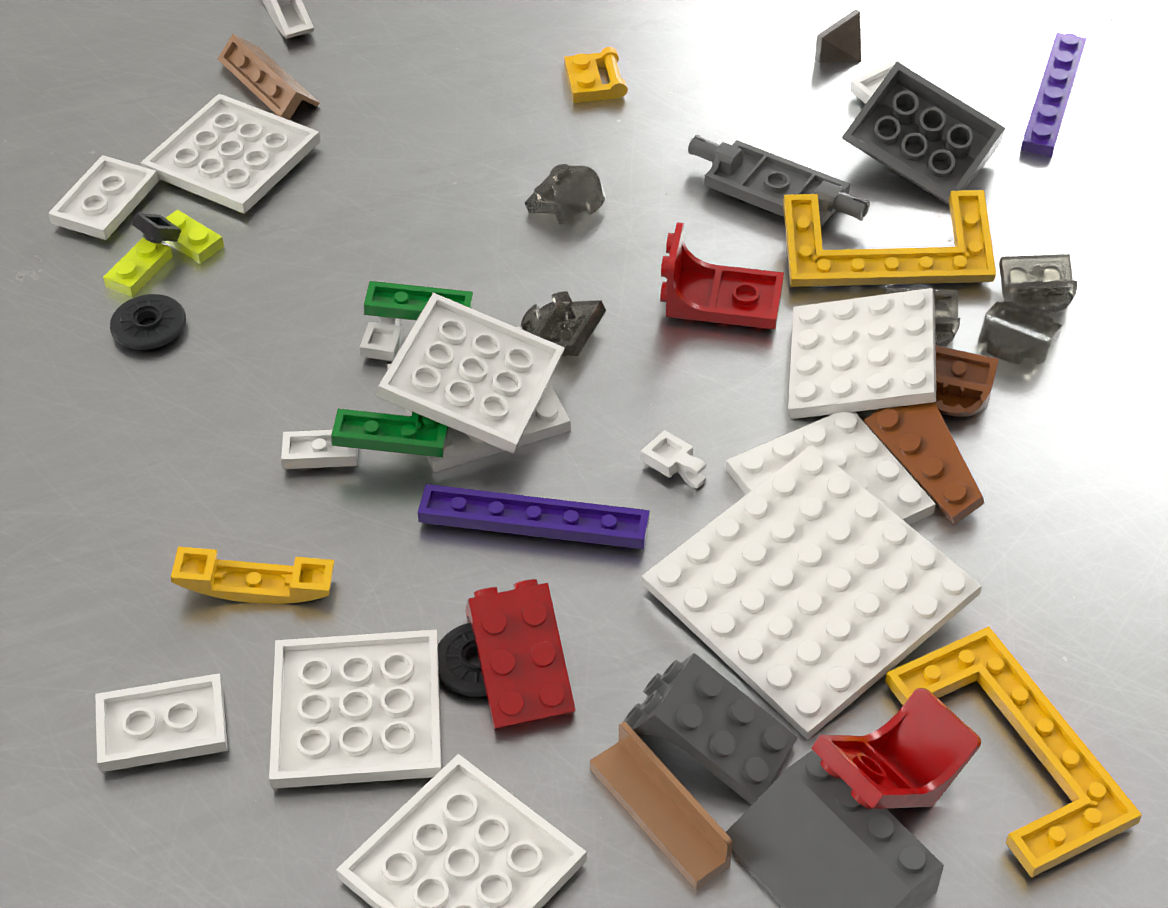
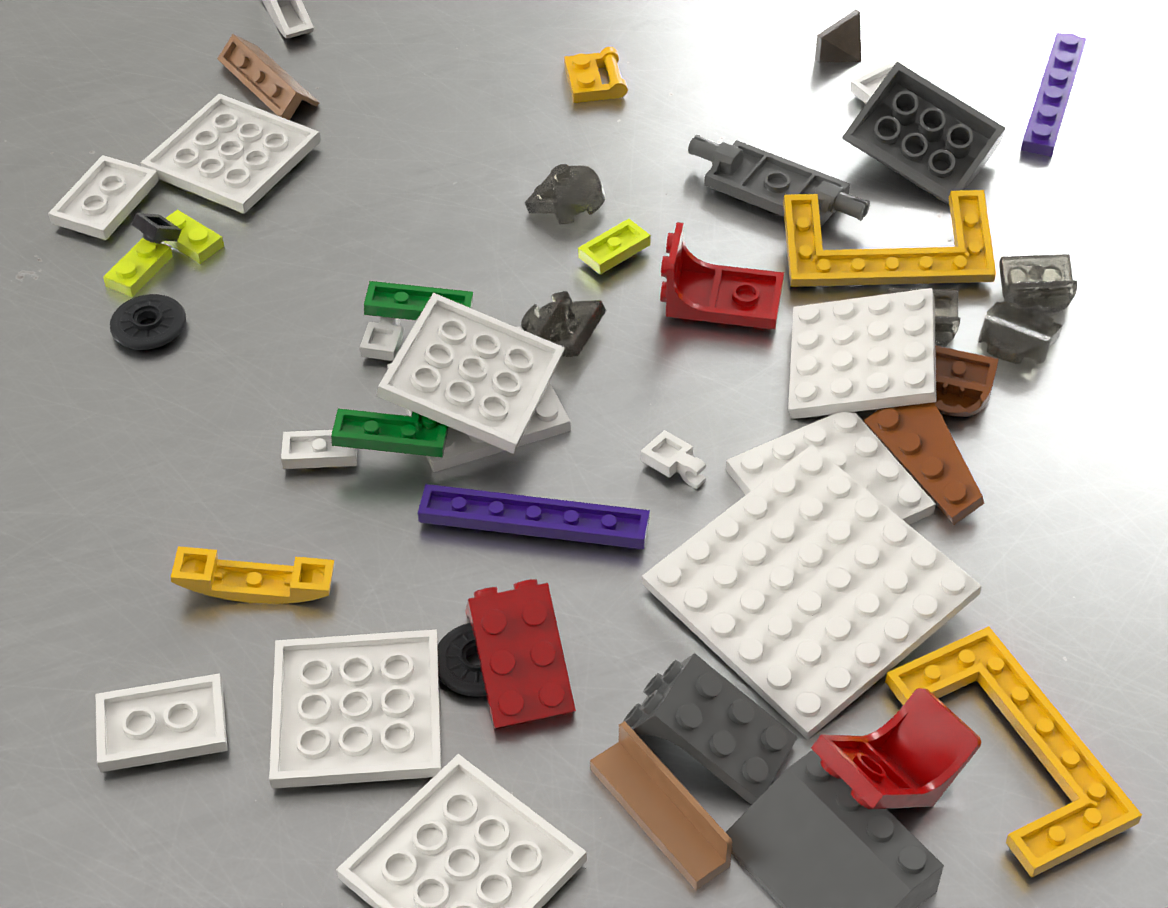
none -> neon yellow plate [578,219,651,275]

